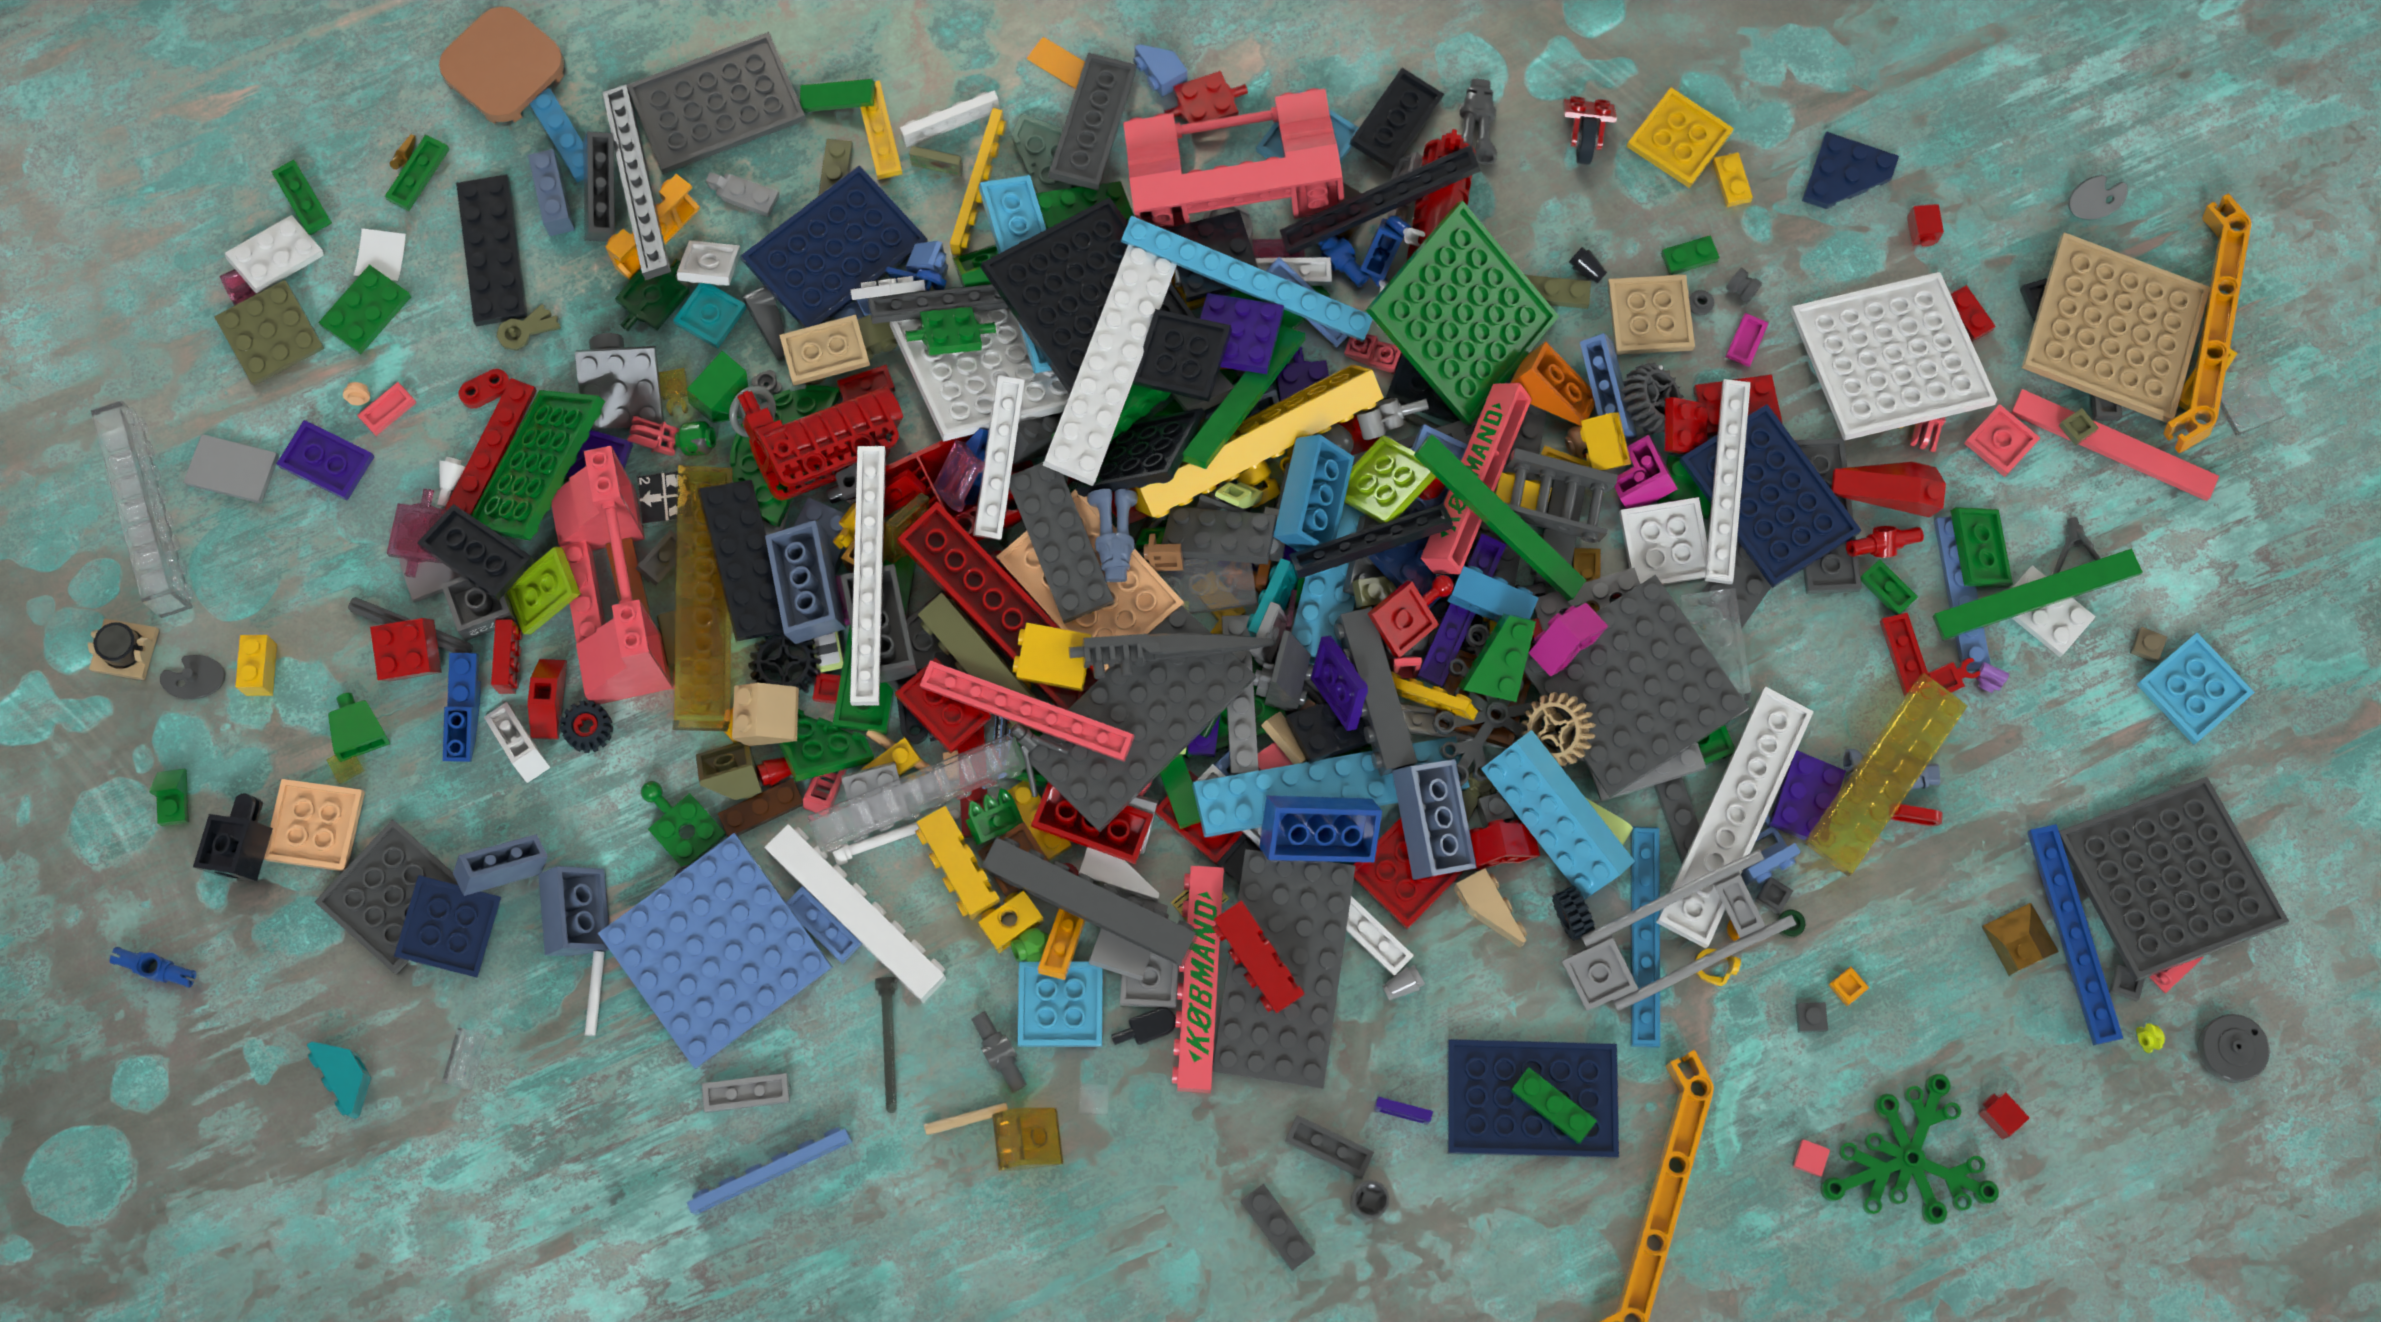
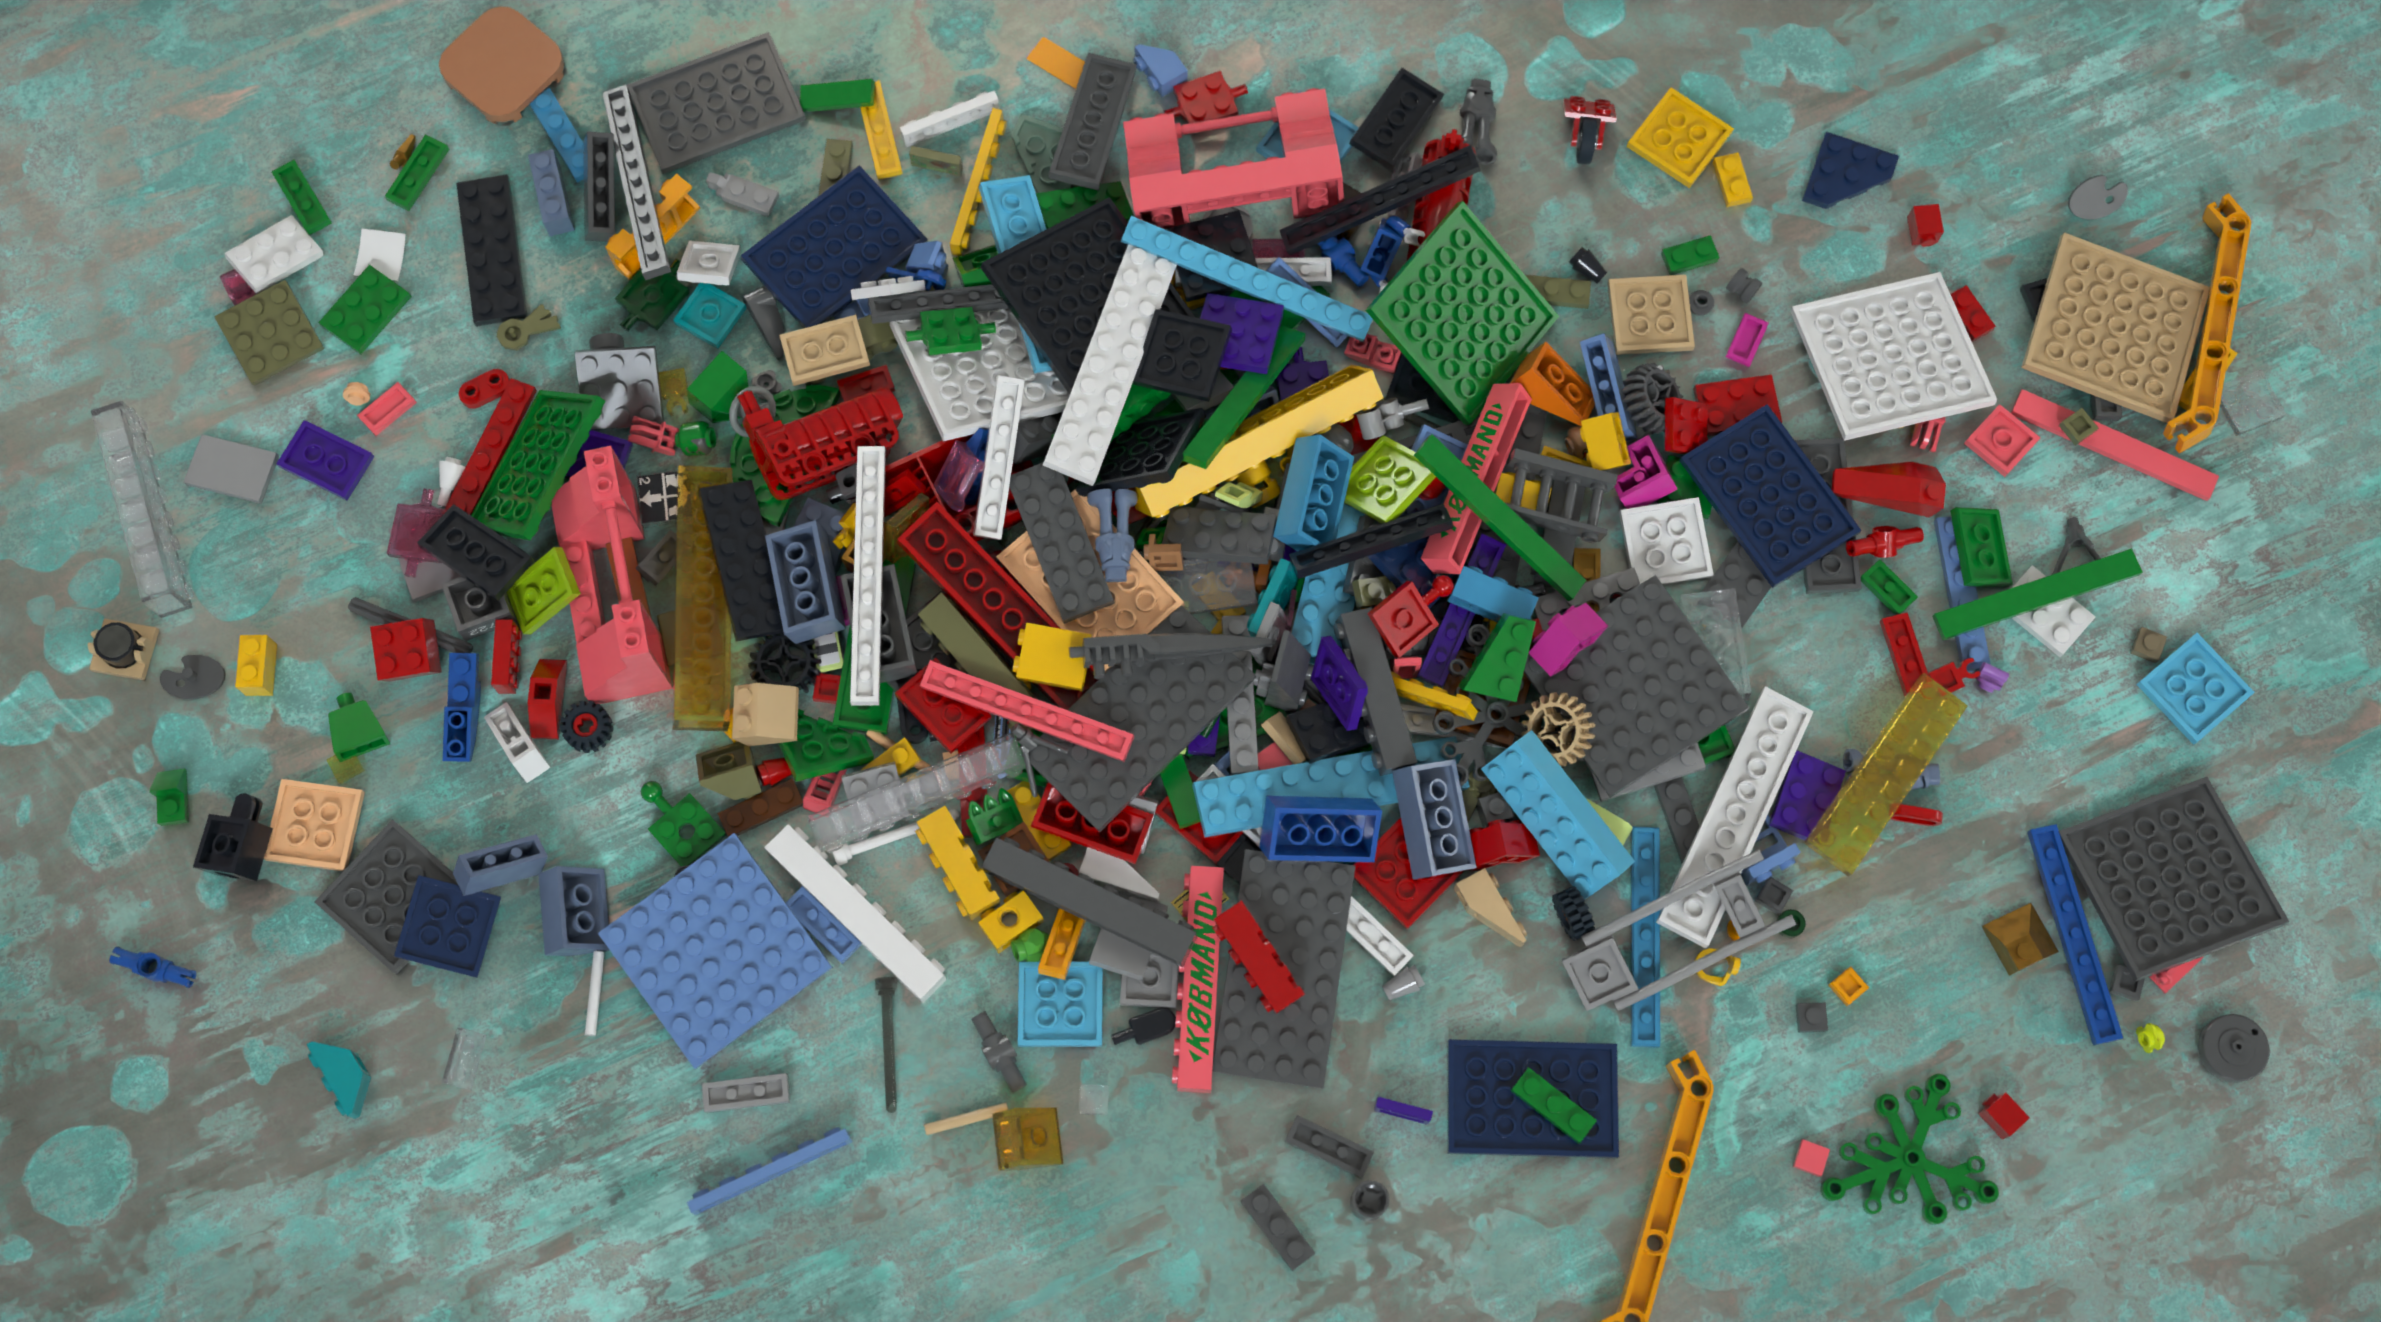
white tile [1705,379,1751,584] -> none

